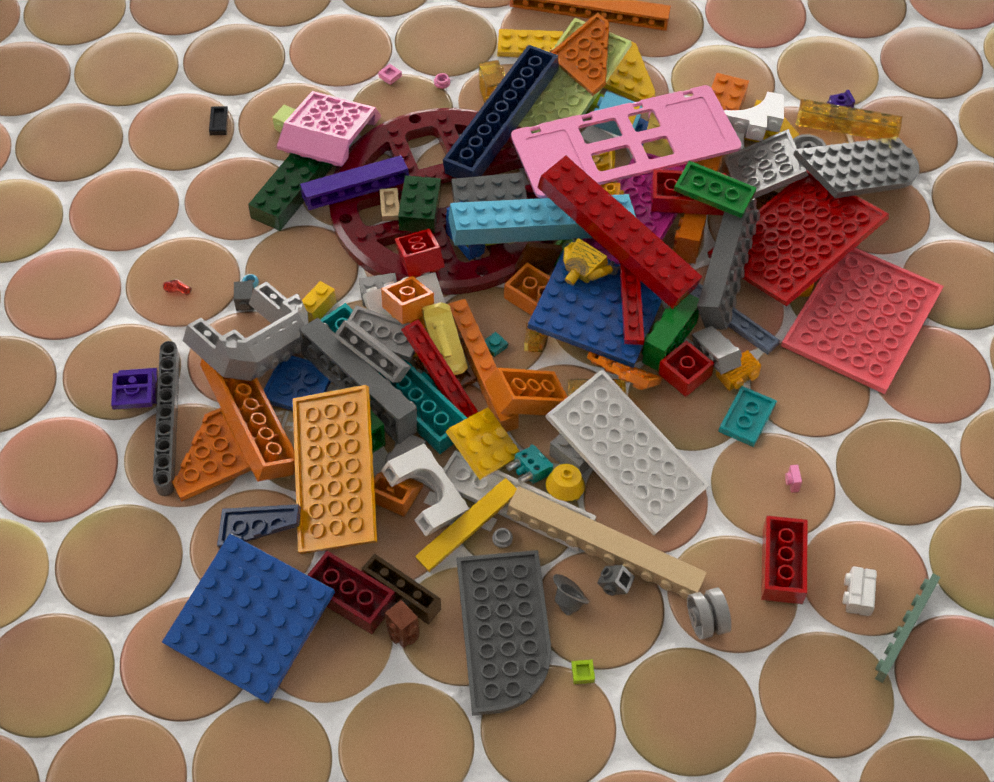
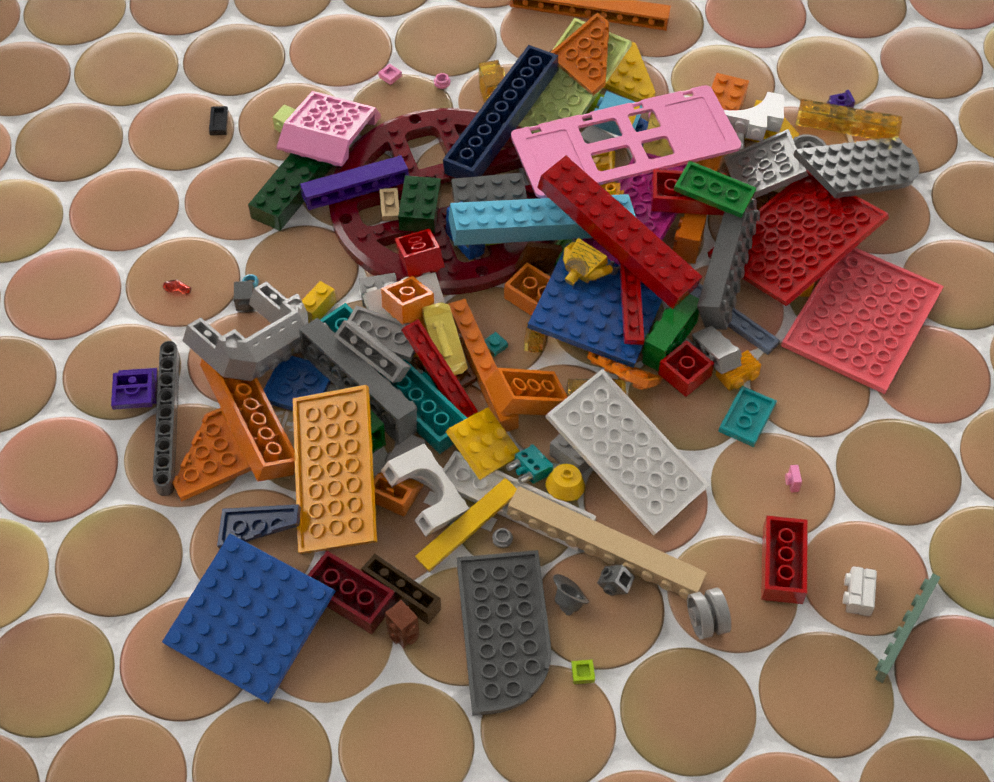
yellow plate [497,29,563,57] -> none

